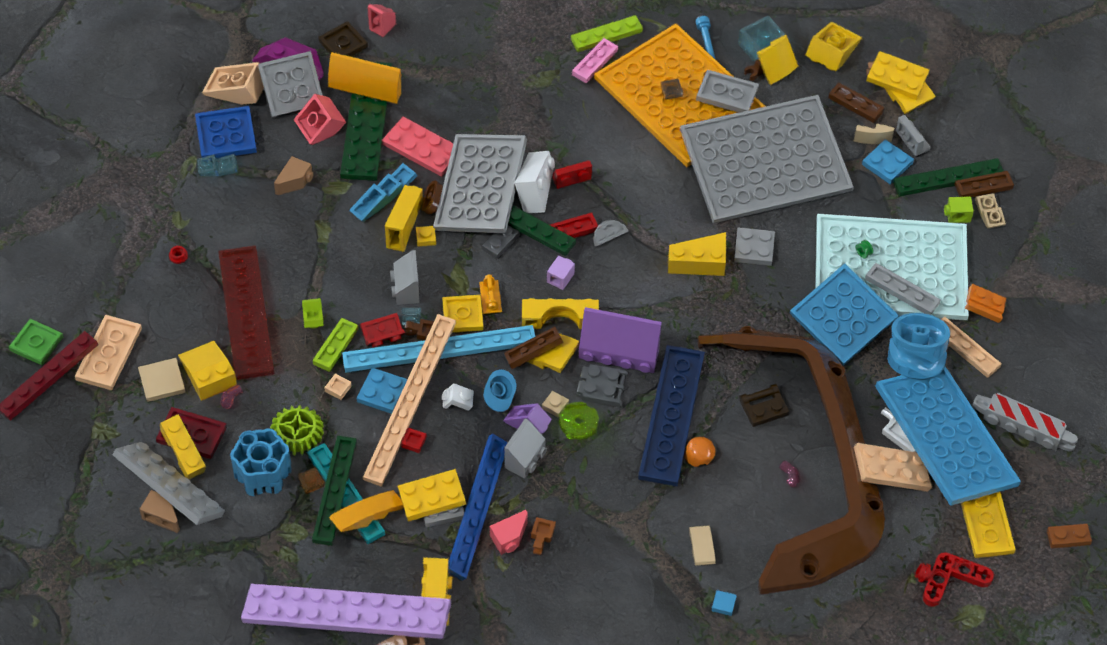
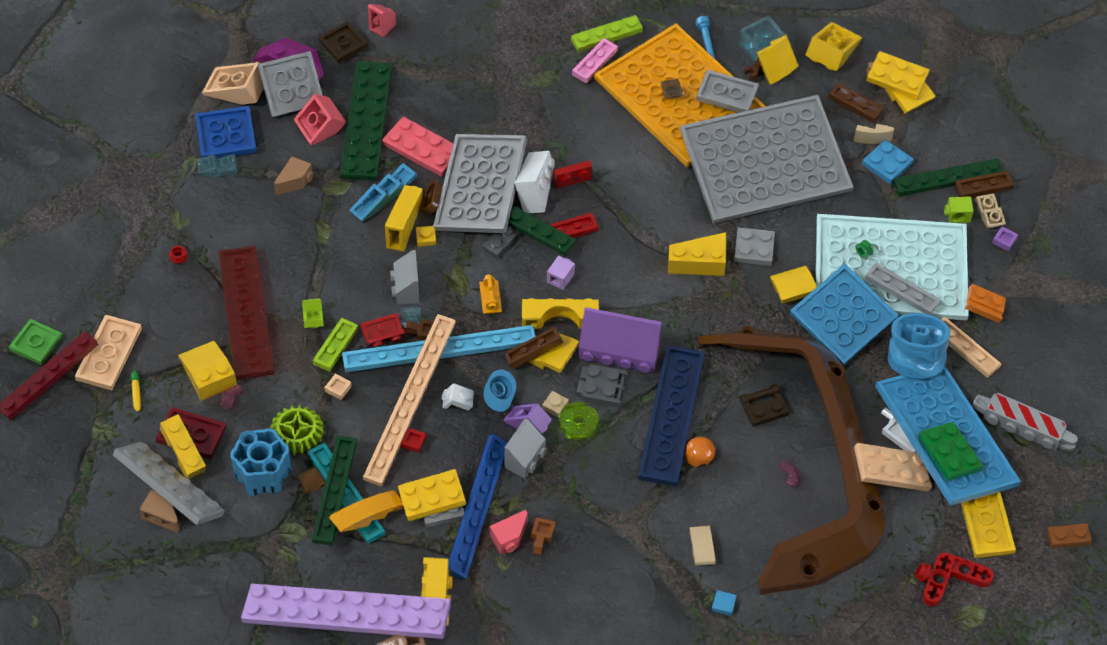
tan tile [138,358,185,402] -> none
light orange slope [328,52,401,104] -> none
dark azure plate [357,368,408,414] -> none
yellow plate [442,295,483,333] -> none
light grey plate [593,220,628,246] -> none
light grey bracket [896,115,930,156] -> none
none -> yellow piece [130,370,141,411]
none -> yellow slope [770,266,817,304]
none -> green plate [918,422,984,481]
none -> medium lavender plate [992,226,1018,251]

